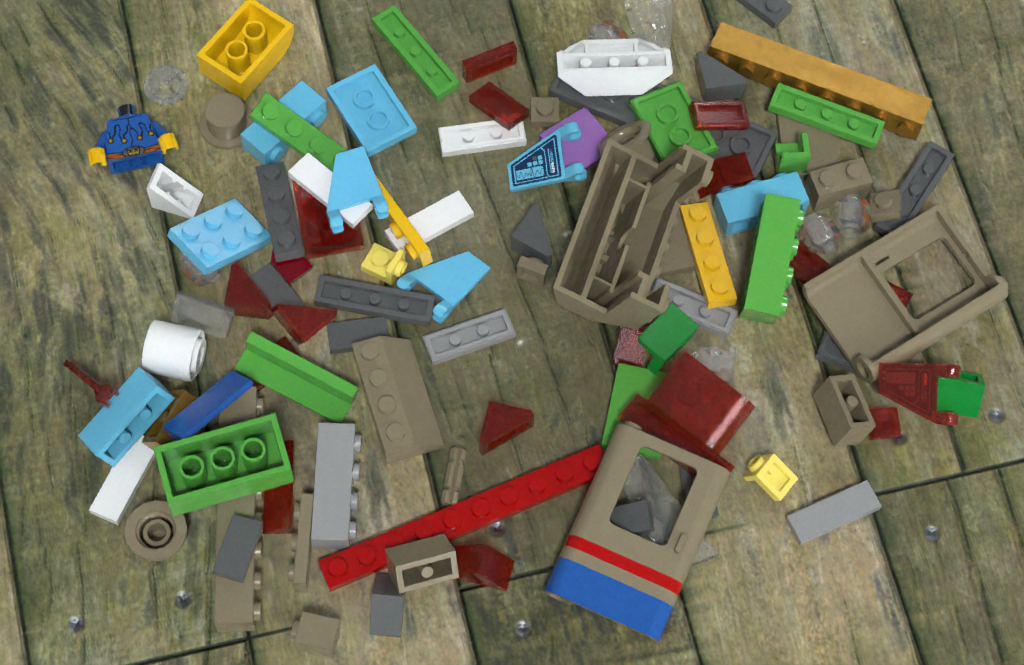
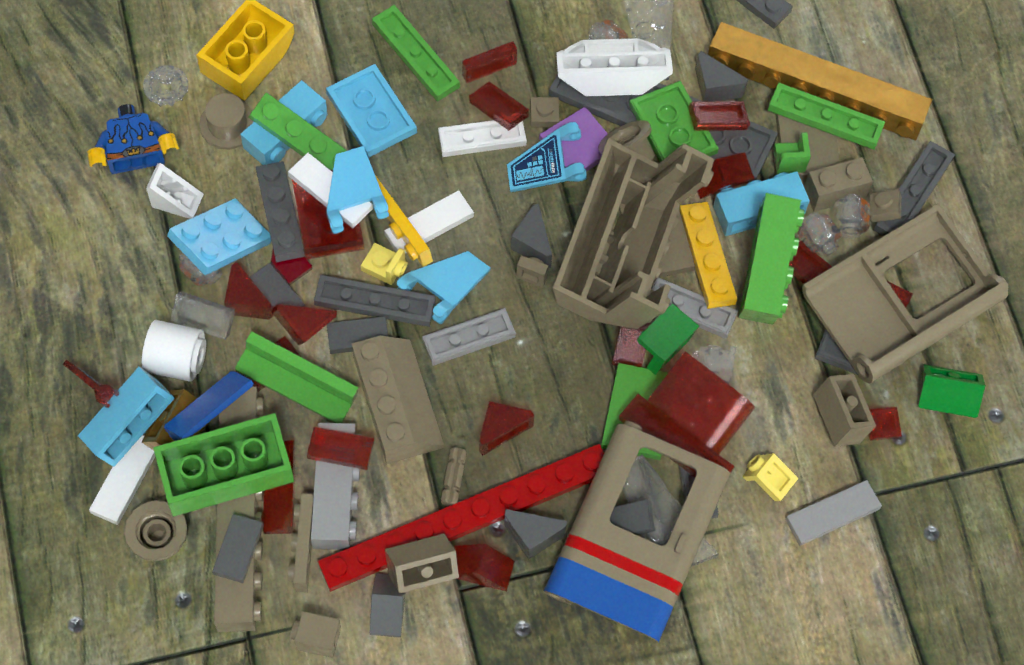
clear red flag [877,363,961,425] -> none
none -> clear red tile [307,427,374,470]
none -> dark grey slope [504,509,567,560]

